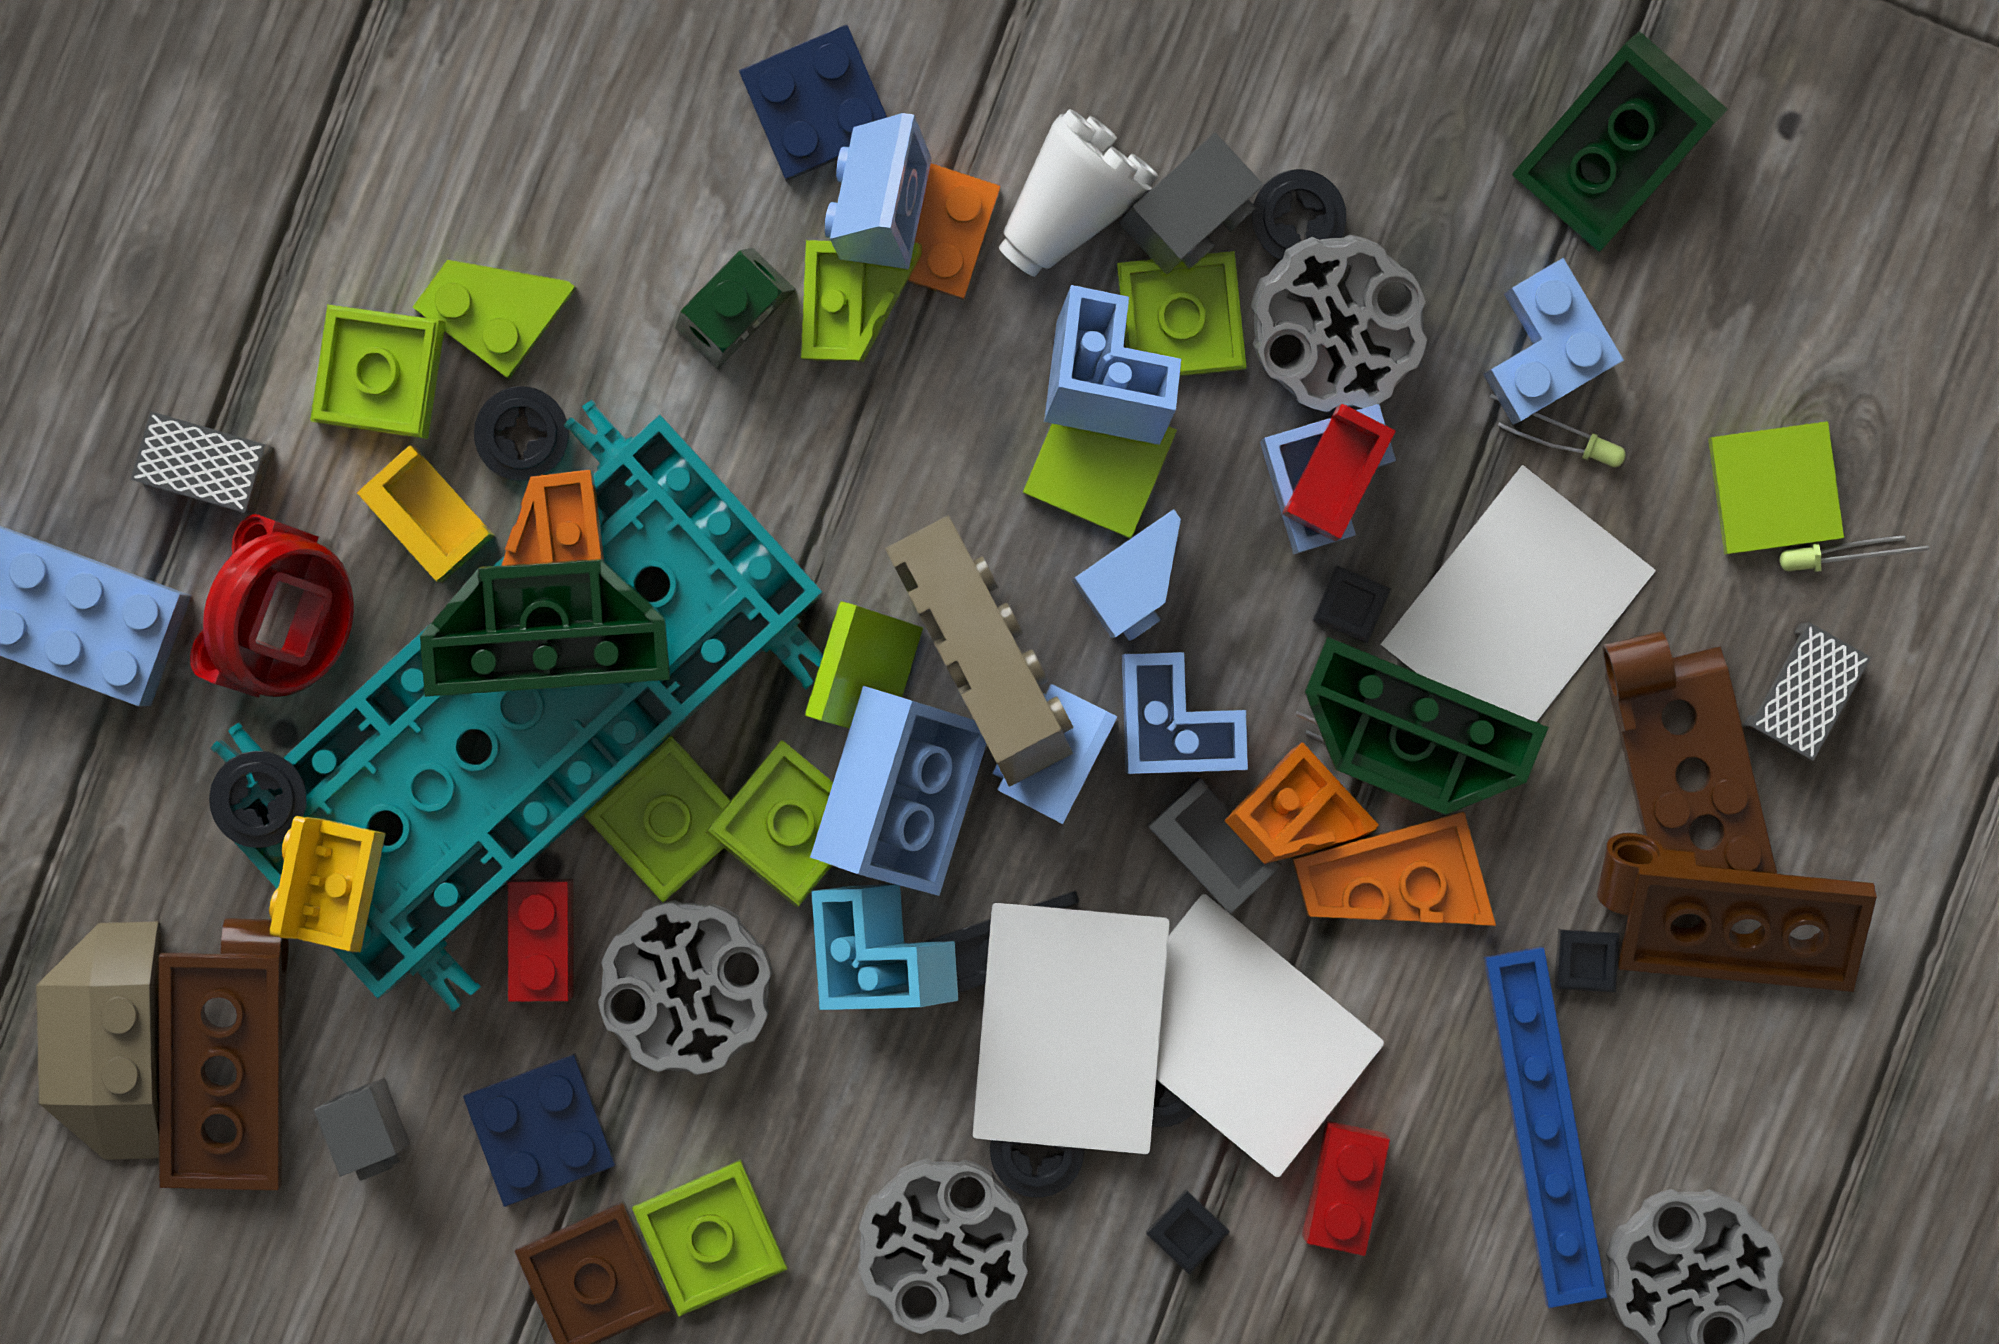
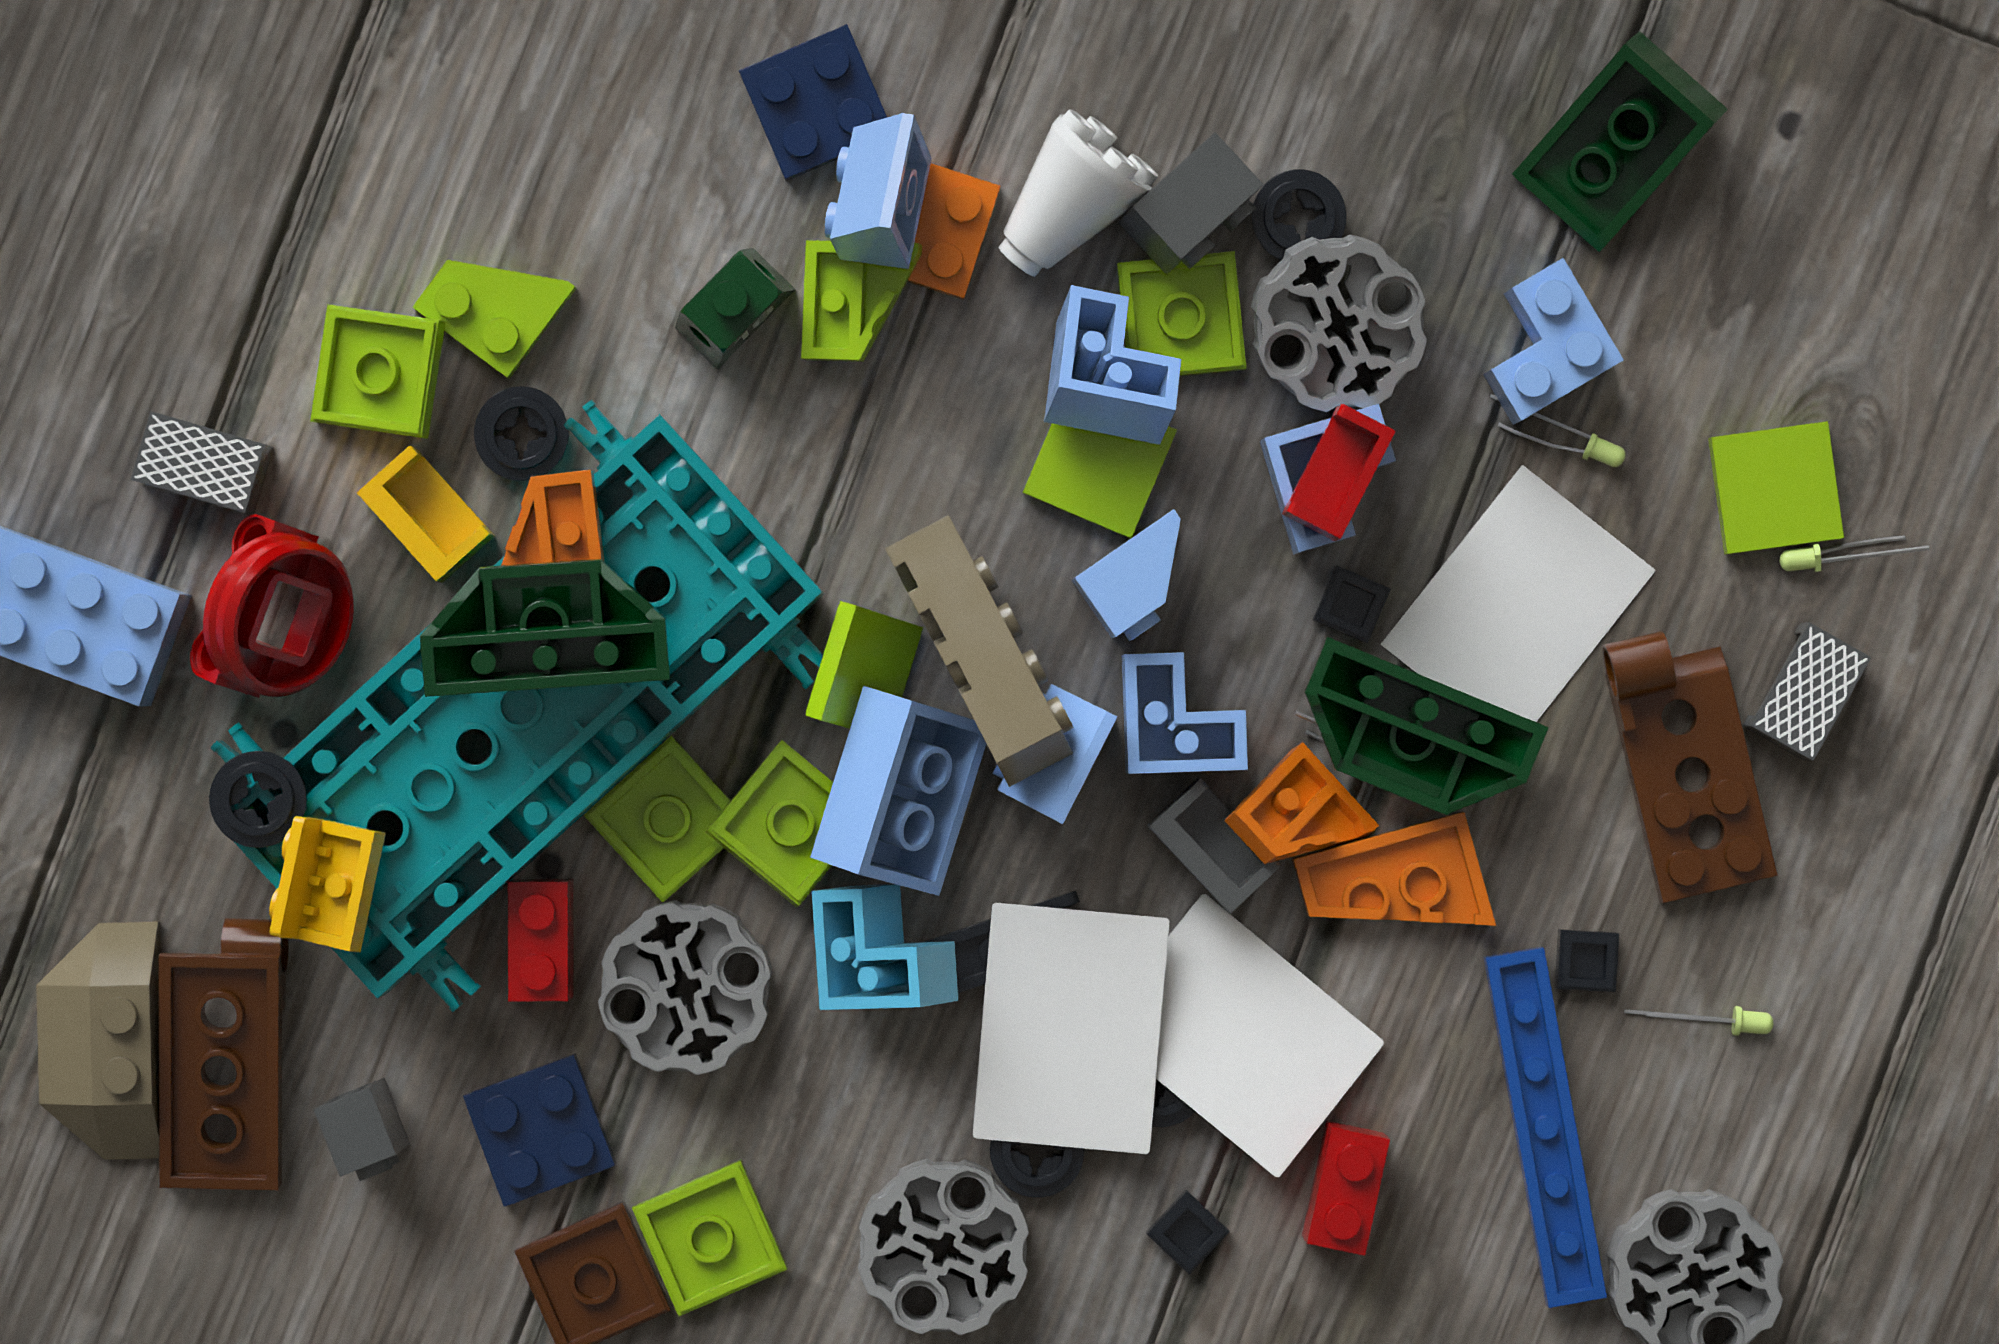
reddish brown hinge [1597,833,1877,992] -> none
none -> yellowish green piece [1624,1006,1774,1036]

